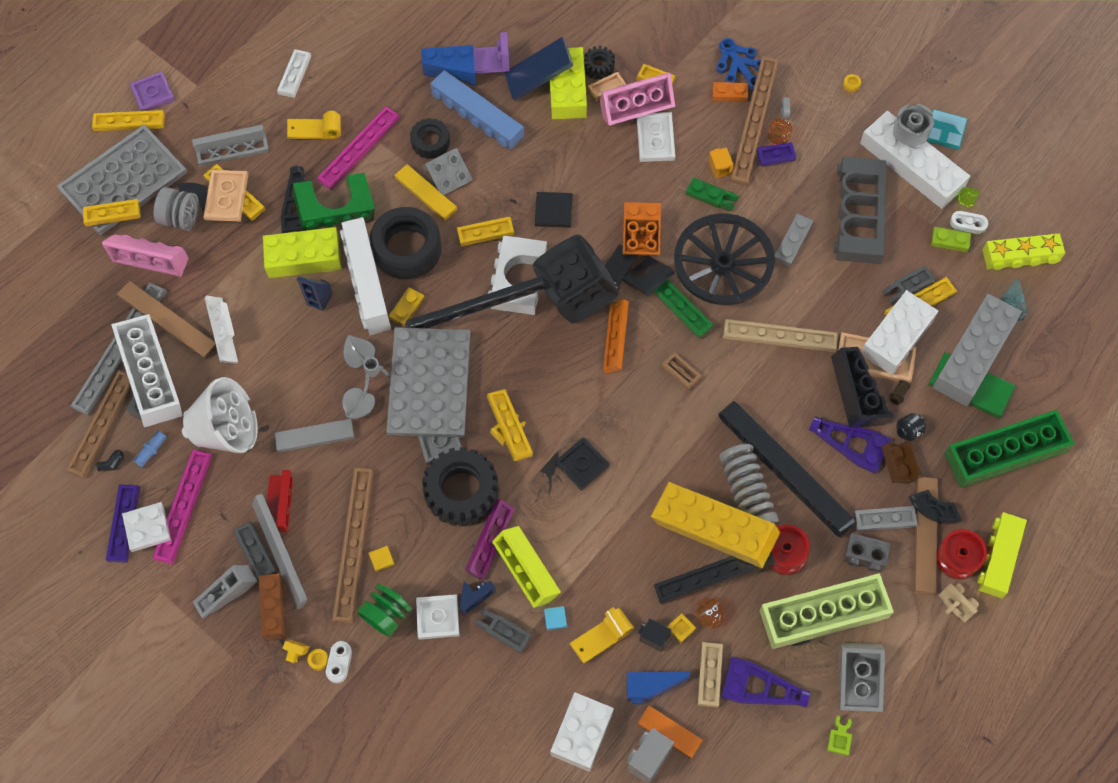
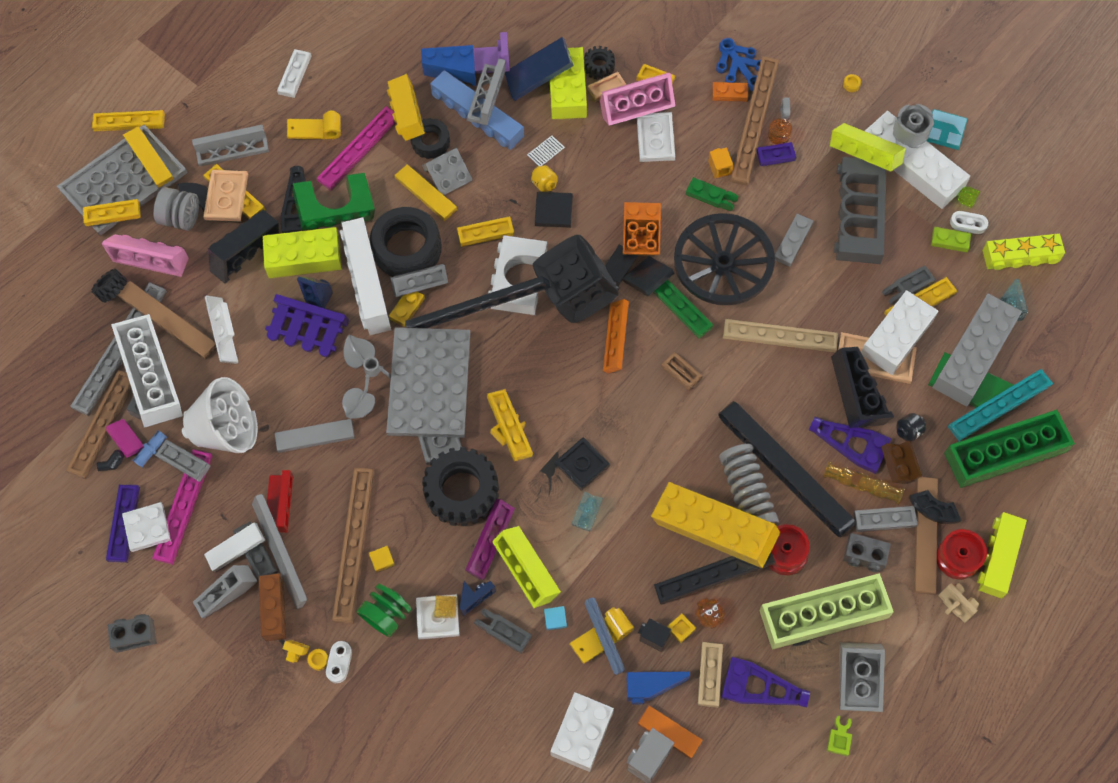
medium lavender tile [130,71,175,111] -> none
dark brown pin [889,380,911,405] -> none
none -> black tyre [91,268,127,303]
none -> dark pink tile [106,418,144,458]
none -> dark grey brick [107,614,157,653]
none -> yellow tile [123,126,174,188]
none -> light grey tile [155,439,211,482]
none -> white tile [204,523,265,572]
none -> black wedge [208,210,279,284]
none -> dark purple fence [265,294,349,357]
none -> yellow brick [387,74,425,141]
none -> light grey plate [390,264,448,297]
none -> clear yellow plate [434,596,457,619]
none -> light grey fence [467,59,505,125]
none -> white sticker [527,135,565,166]
none -> yellow head [531,165,558,192]
none -> clear light blue hips [572,492,603,532]
none -> sand blue axle [585,598,625,675]
none -> clear yellow piece [823,461,905,505]
none -> neon yellow brick [830,123,906,171]
none -> teal tile [948,369,1053,442]

